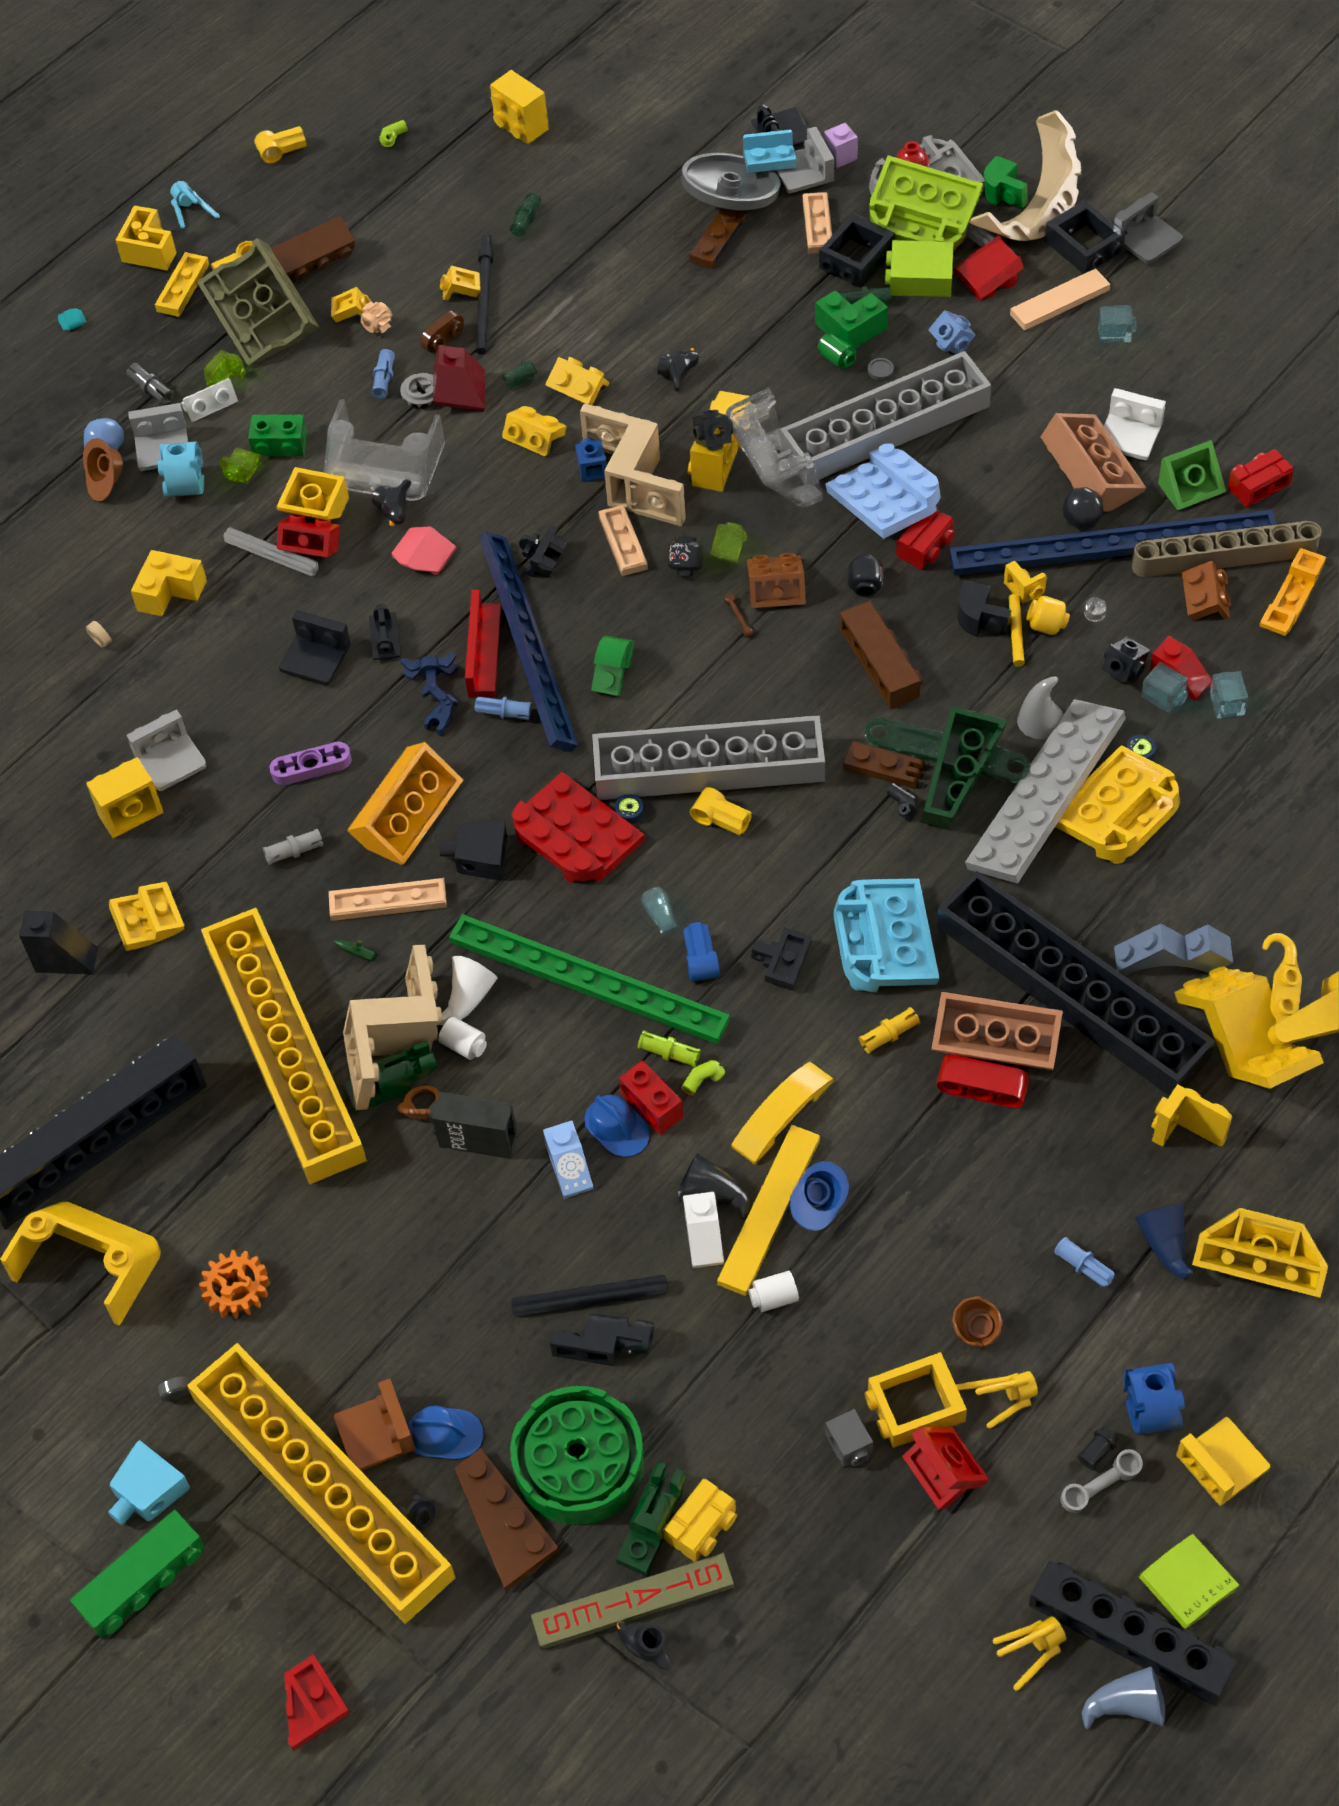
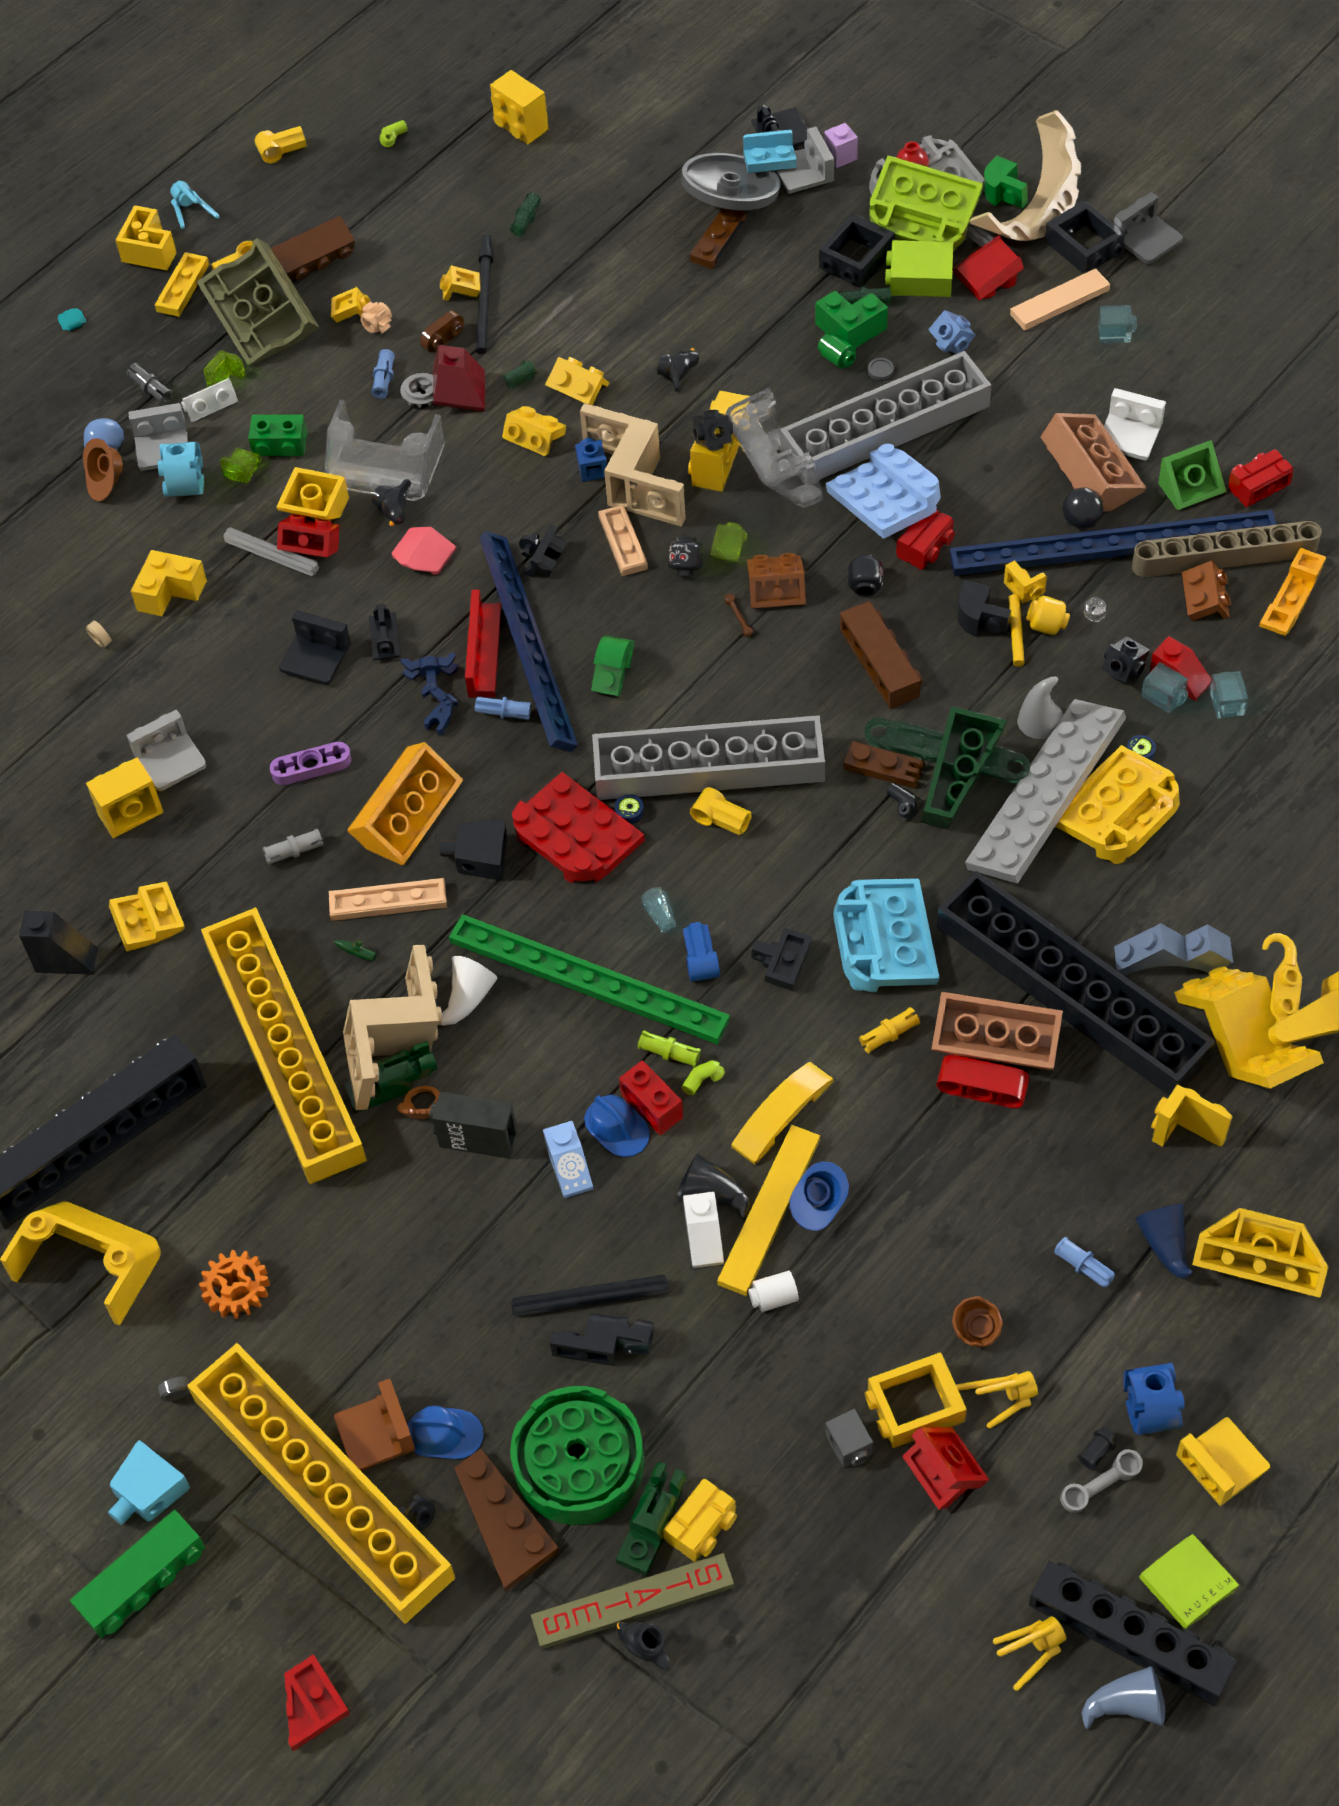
white brick [438,1016,487,1060] -> none
light nougat tile [803,192,832,254] -> none

